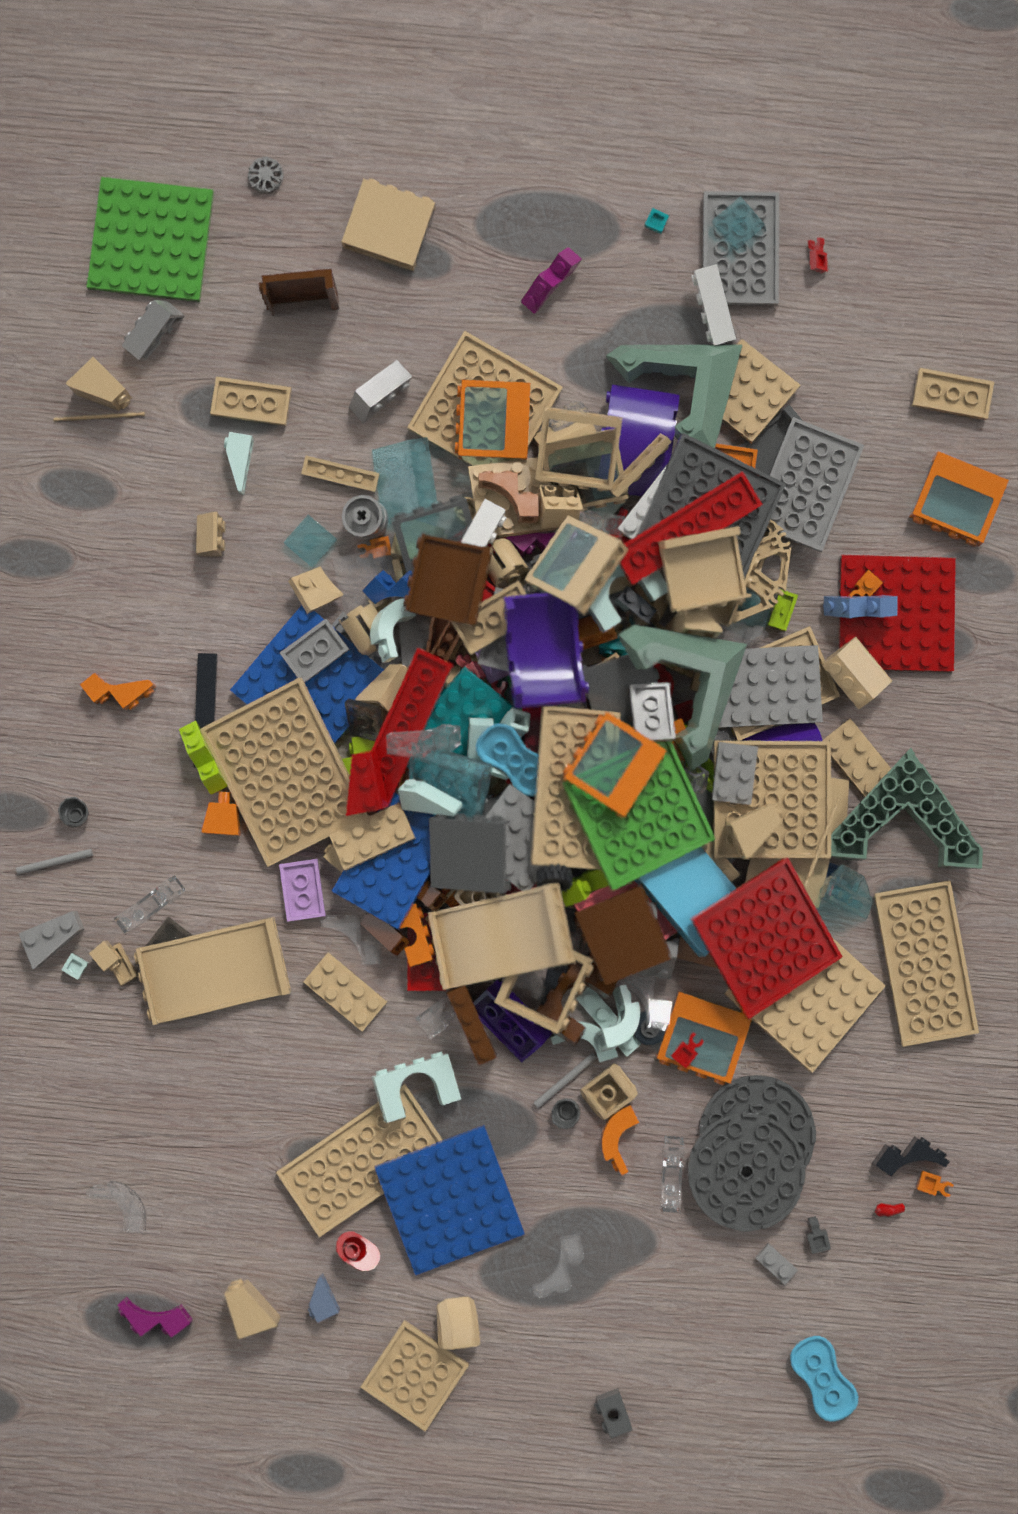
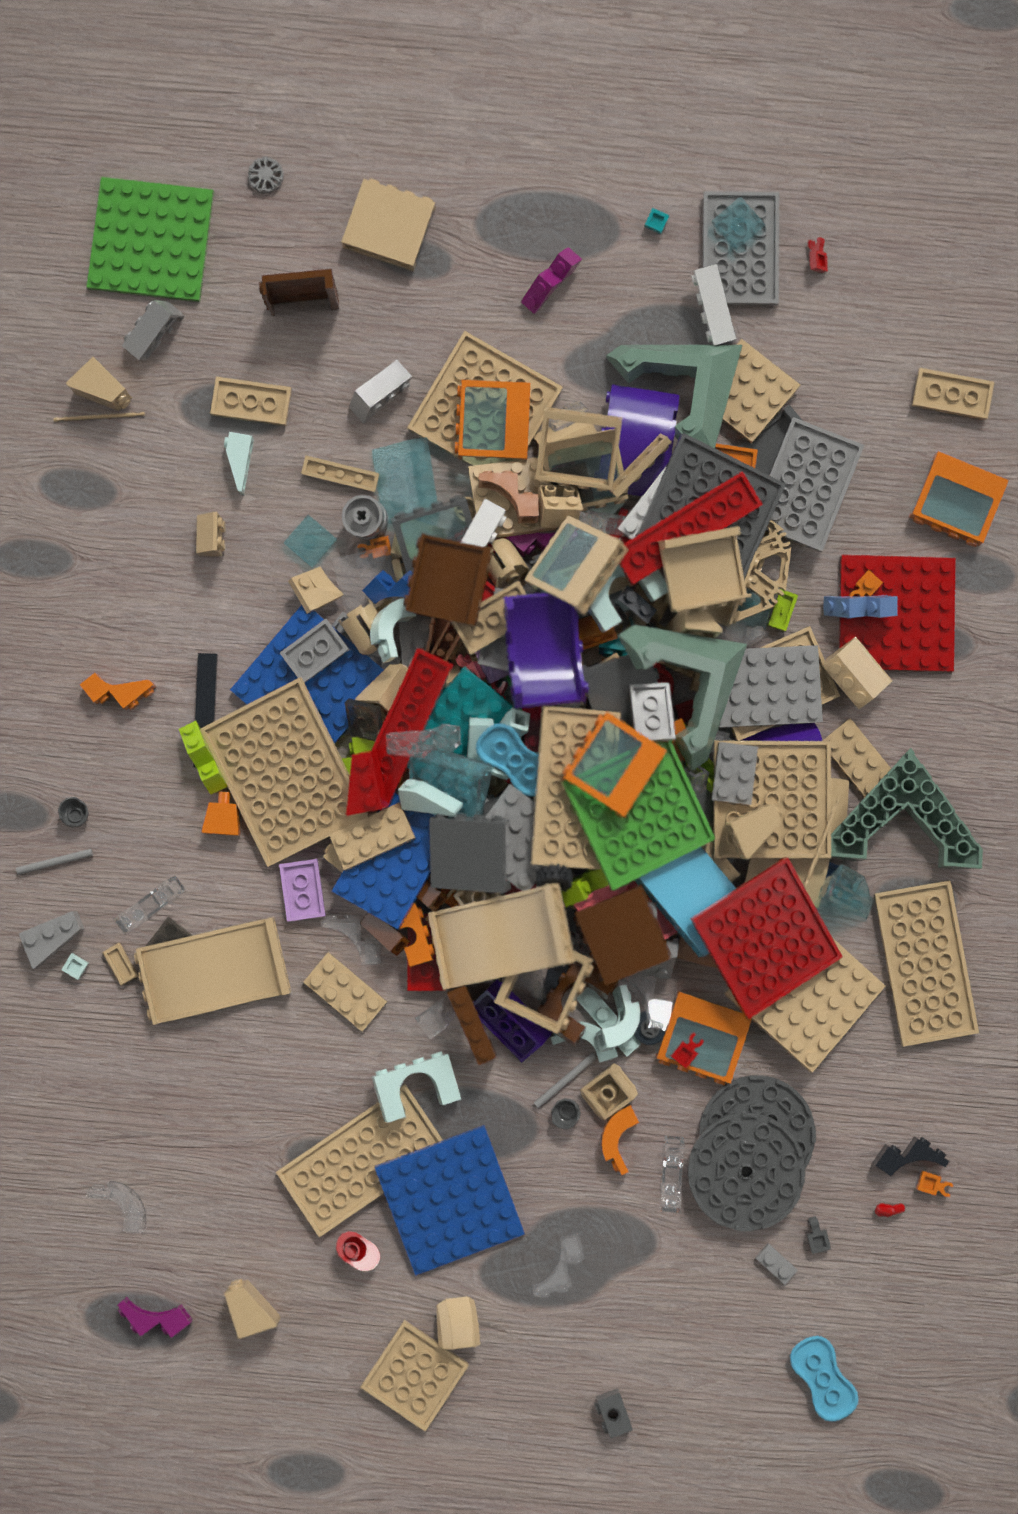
tan brick [89,940,122,971] -> none
sand blue slope [308,1274,340,1323] -> none

